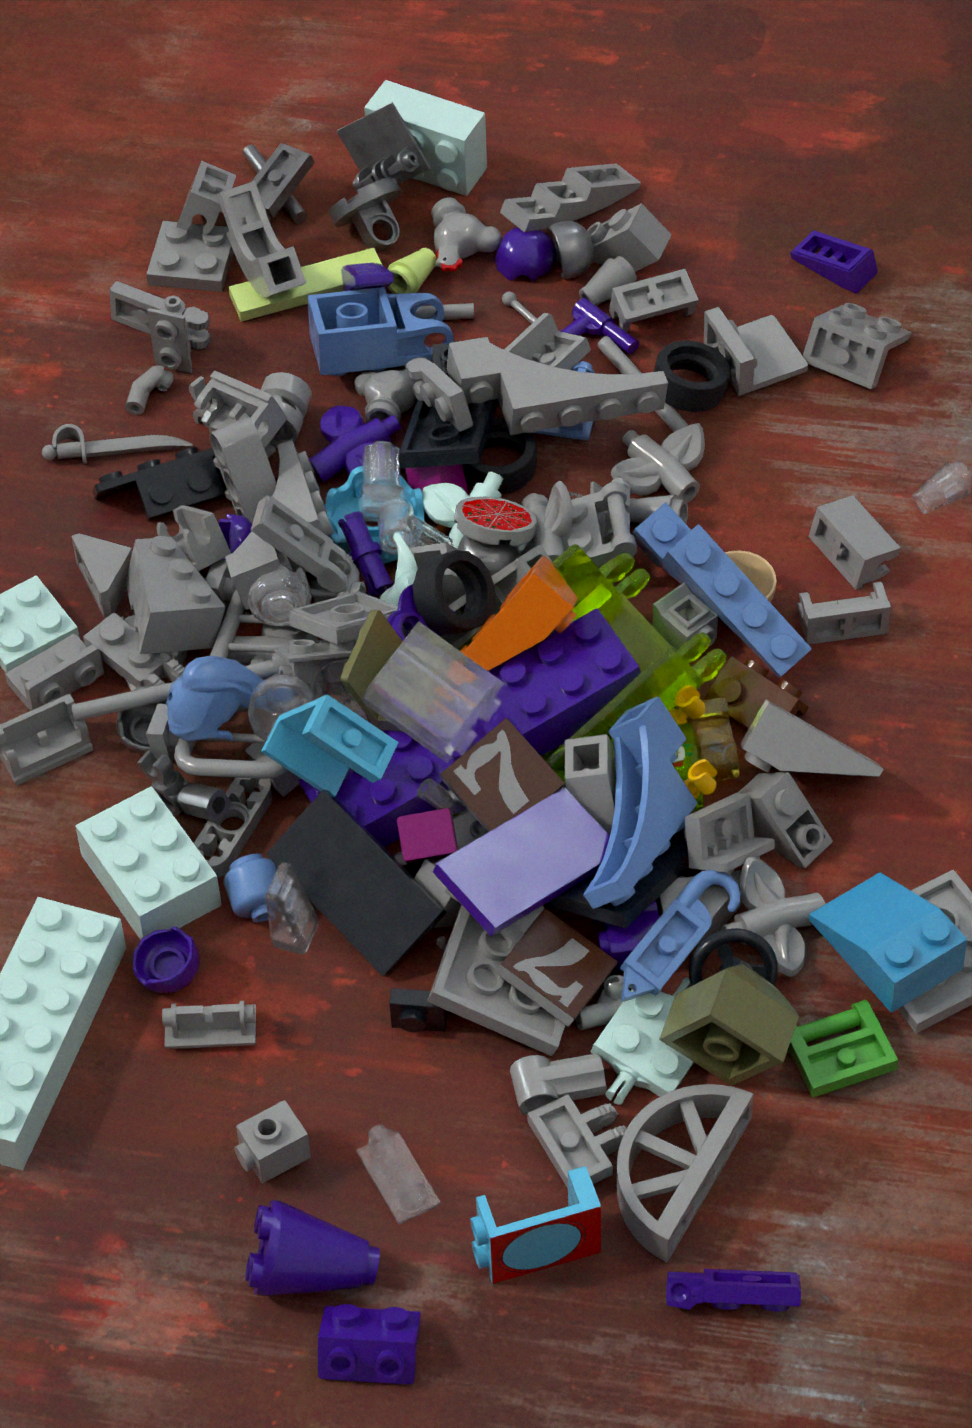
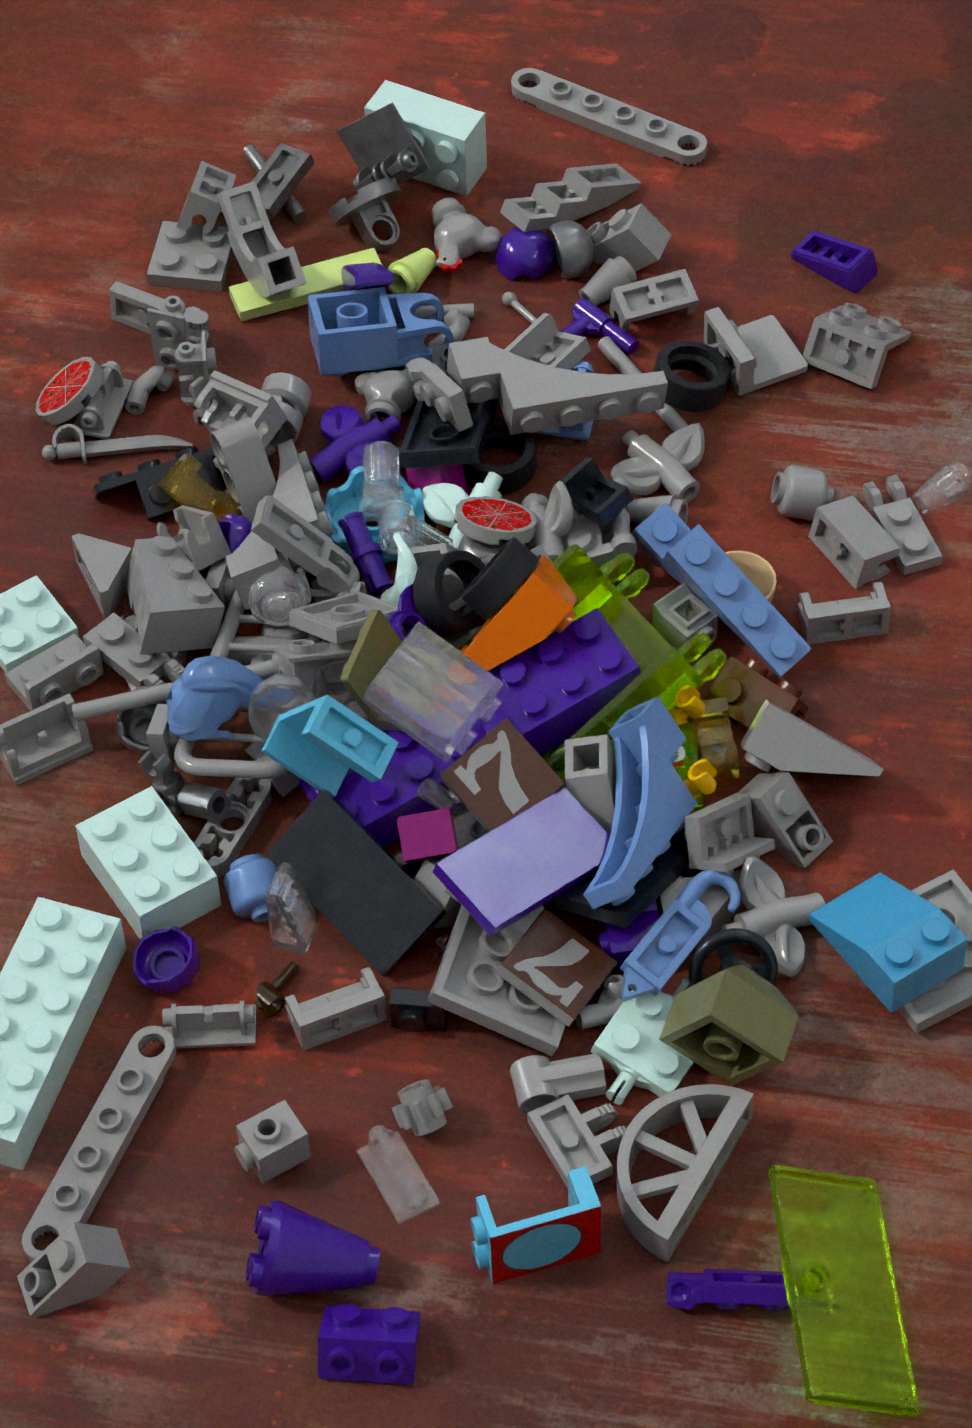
bright green plate [787,1000,898,1098] -> none
none -> light grey slope [17,1222,130,1317]
none -> light grey plate [22,1026,177,1262]
none -> tile [35,357,104,425]
none -> light grey hinge [74,361,134,439]
none -> clear yellow leg [158,454,236,522]
none -> light grey hinge [175,332,217,407]
none -> dark brown hand [256,961,299,1017]
none -> light grey hinge [285,967,387,1051]
none -> light grey gear [391,1079,453,1136]
none -> light grey arm [427,309,470,347]
none -> black tyre [461,537,539,620]
none -> light grey plate [511,68,707,167]
none -> black bracket [561,457,634,526]
none -> clear neon green door [768,1165,920,1417]
none -> light grey head [771,464,834,521]
none -> light grey hinge [862,475,943,576]

